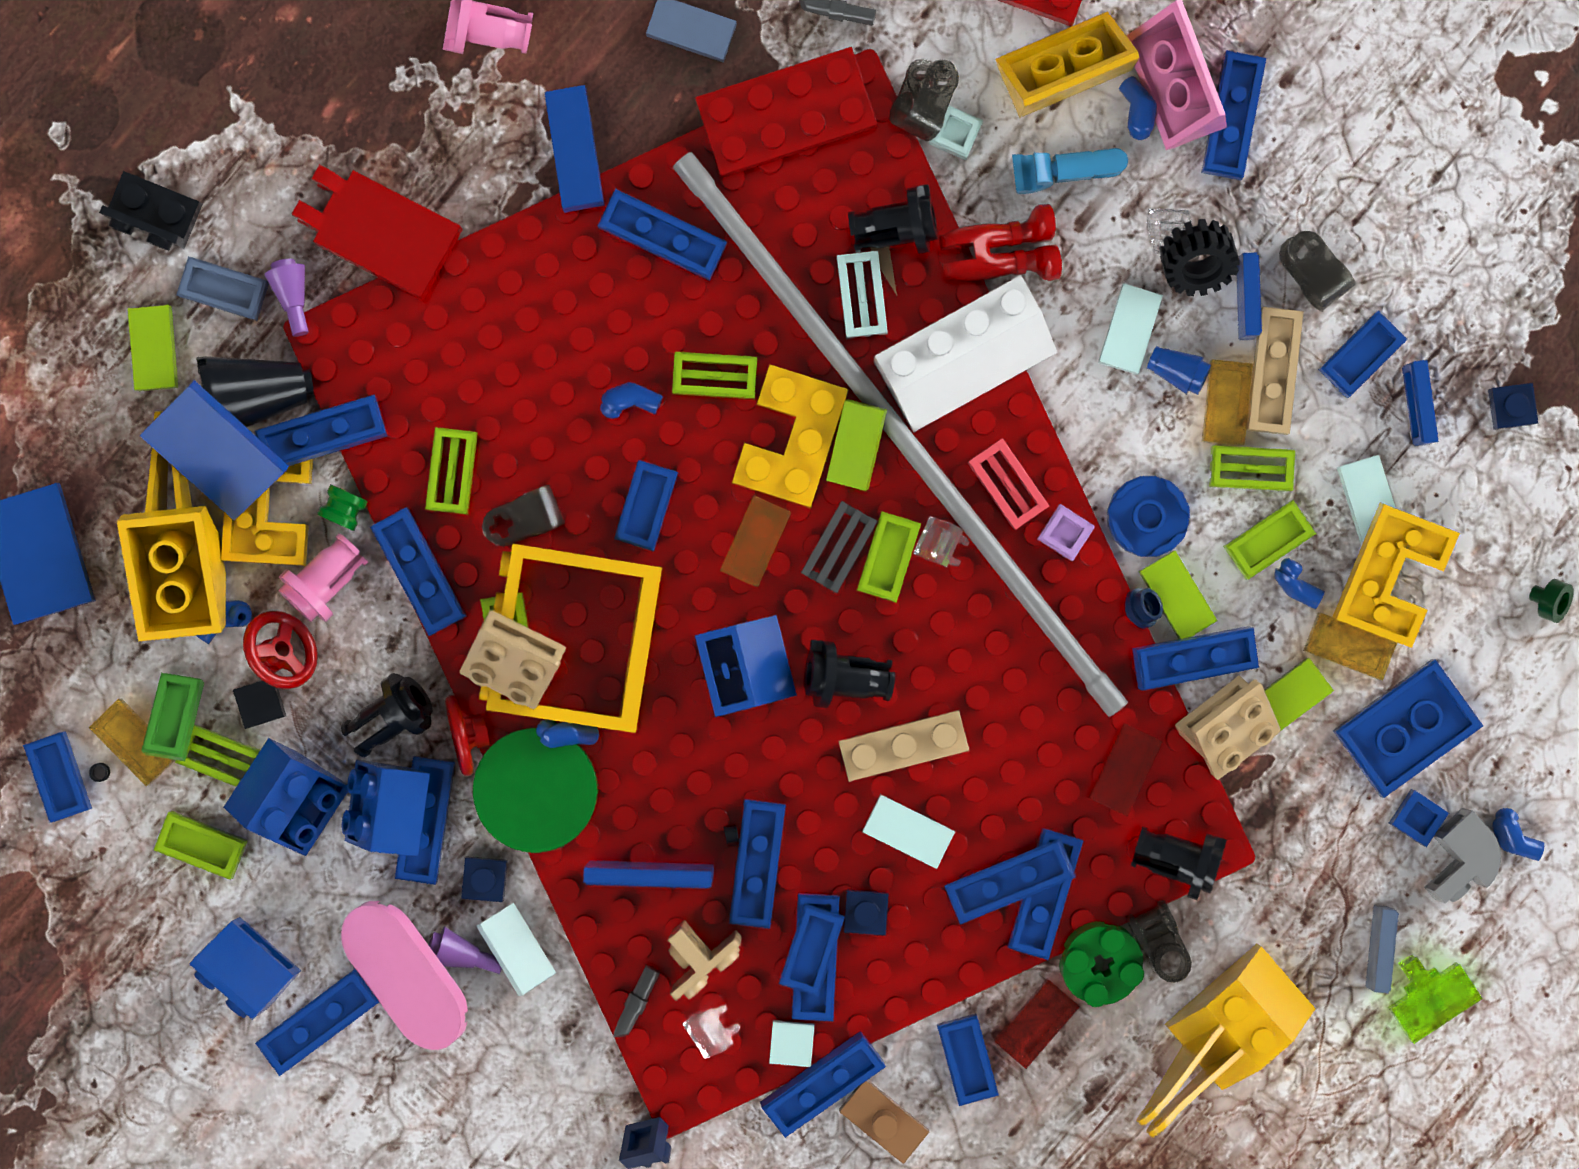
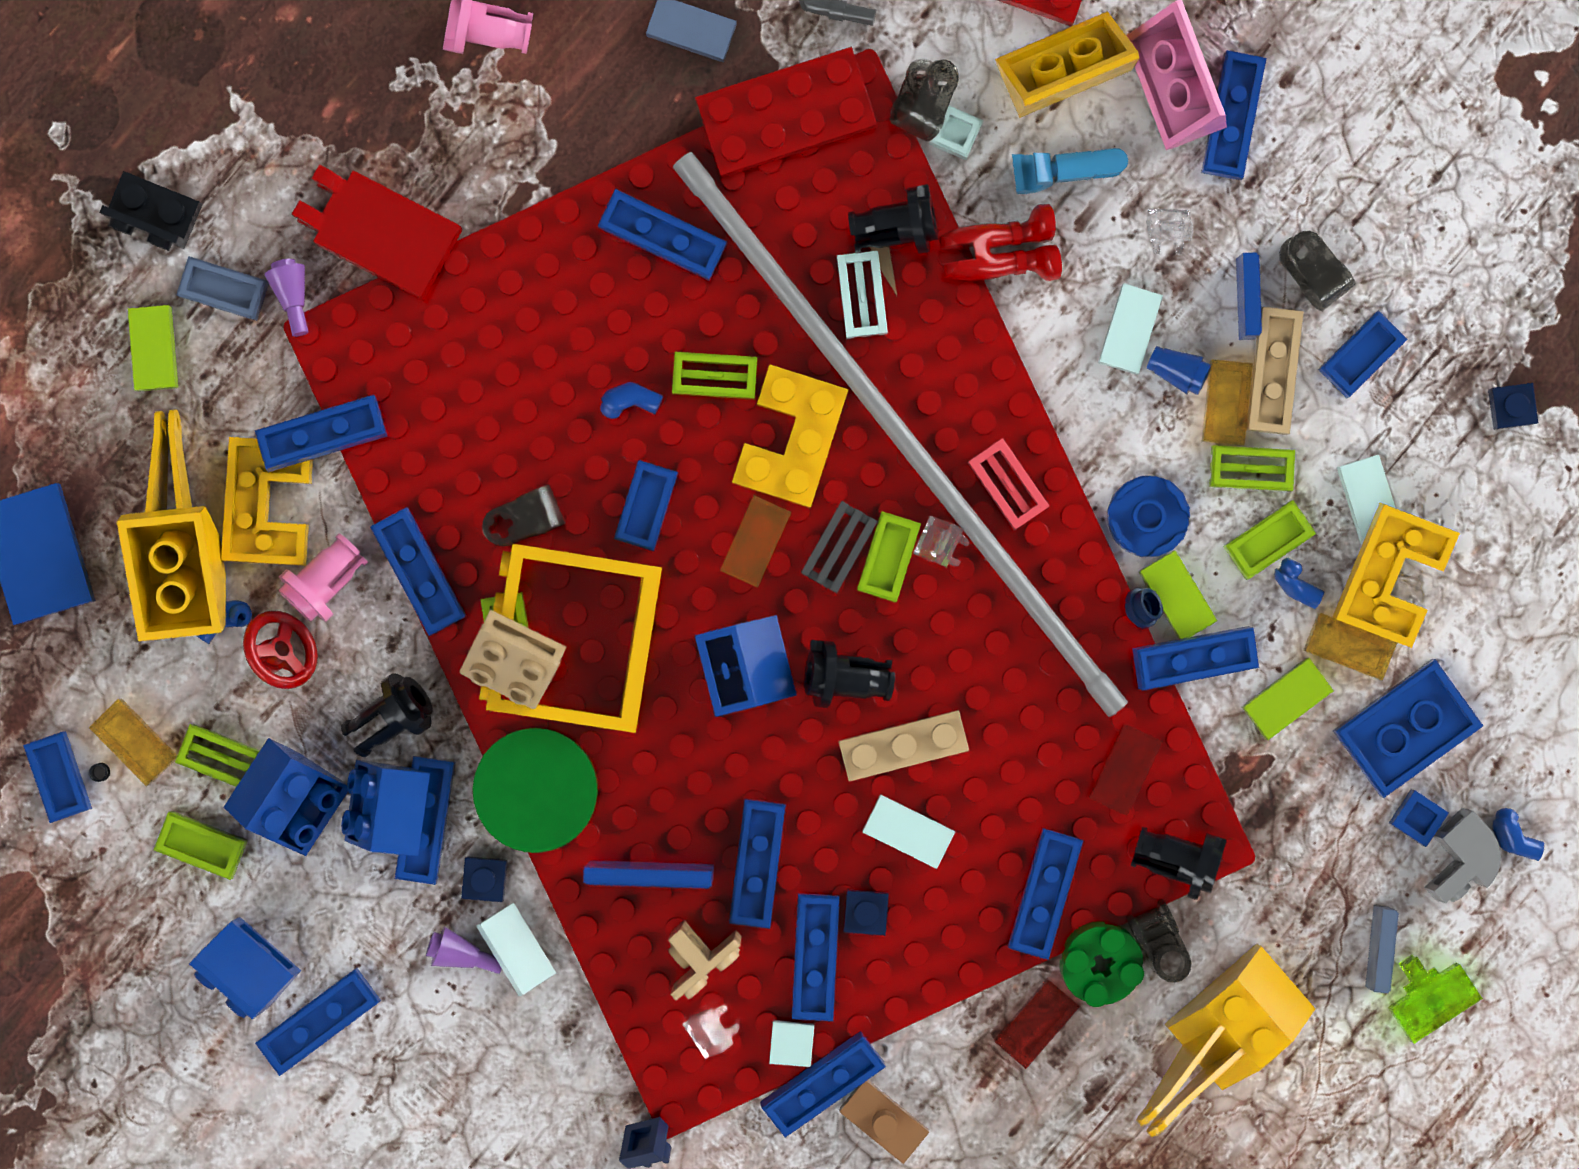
blue tile [140,380,289,520] -> none
bright green tile [141,673,204,761] -> none
black cone [196,356,314,427] -> none
black tile [233,681,287,729] -> none
green wheel [317,484,368,531] -> none
bright pink tile [341,901,468,1050] -> none
lime tile [425,427,478,515] -> none
red piece [445,695,490,776] -> none
blue arm [536,719,599,748] -> none
blue tile [544,85,605,213] -> none
dark grey piece [613,965,661,1037] -> none
black piece [724,824,739,845] -> none
blue tile [779,903,845,997] -> none
lime tile [826,399,887,491] -> none
white slope [873,275,1057,433] -> none
blue tile [937,1014,999,1106] -> none
blue tile [945,839,1076,924] -> none
lavender tile [1037,504,1095,561] -> none
blue arm [1119,76,1157,140] -> none
black tyre [1160,219,1240,296] -> none
tan bracket [1175,675,1281,780] -> none
blue tile [1402,360,1439,447] -> none
dark green tile [1529,579,1574,623] -> none

